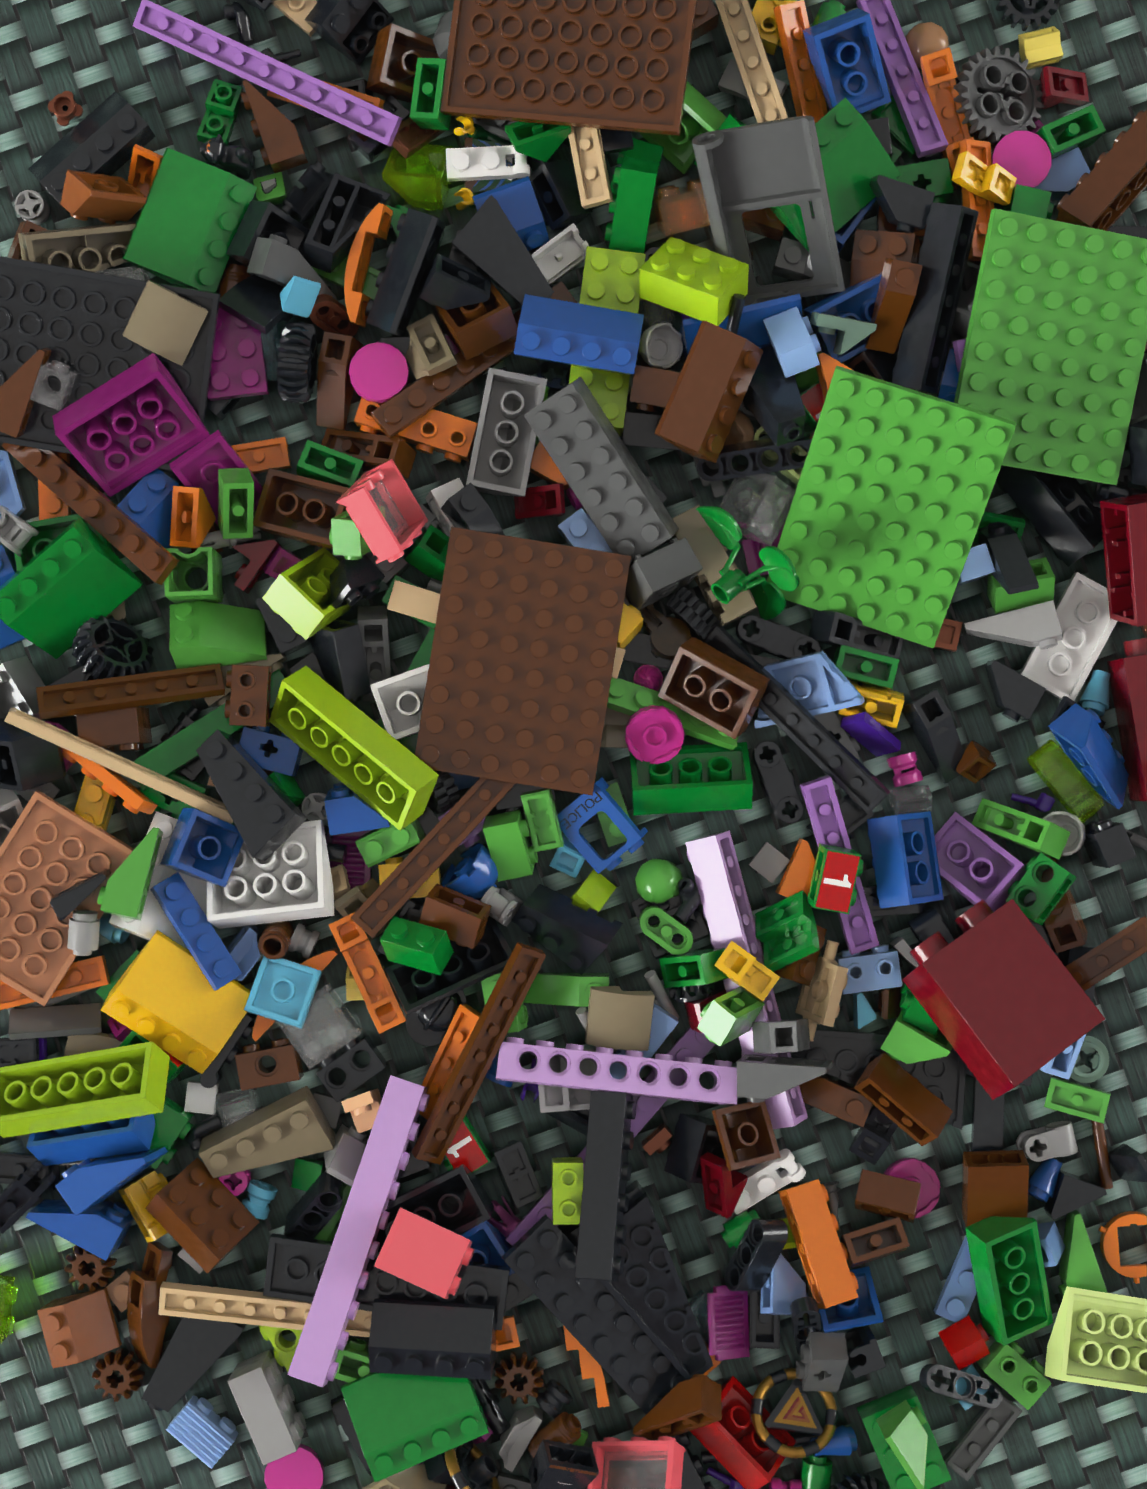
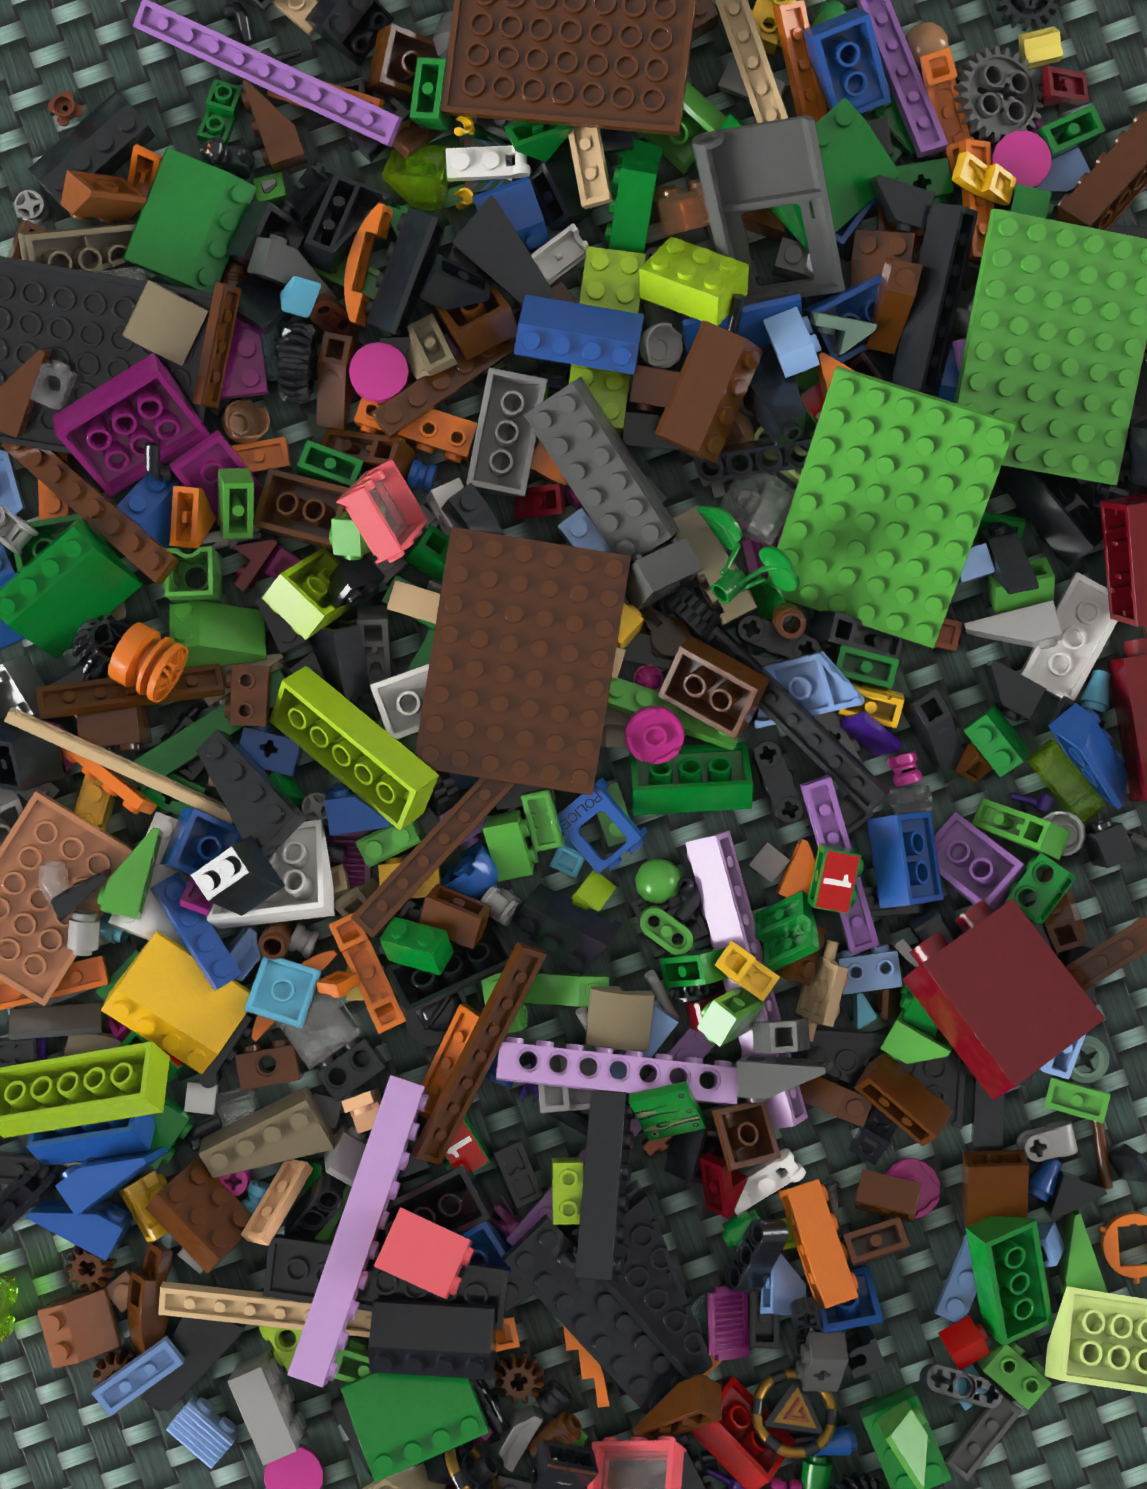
none -> clear piece [38,860,71,901]
none -> medium blue plate [91,1336,185,1416]
none -> orange wheel [108,622,188,702]
none -> black arm [145,442,174,482]
none -> magenta plate [180,877,214,916]
none -> black slope [191,835,285,916]
none -> reddish brown tile [192,282,242,408]
none -> medium nougat hair [221,399,270,444]
none -> light nougat plate [241,1159,313,1246]
none -> orange plate [316,971,360,998]
none -> blue wheel [407,459,438,494]
none -> green tile [629,1081,706,1141]
none -> reddish brown head [772,603,806,639]
none -> green brick [963,704,1031,777]

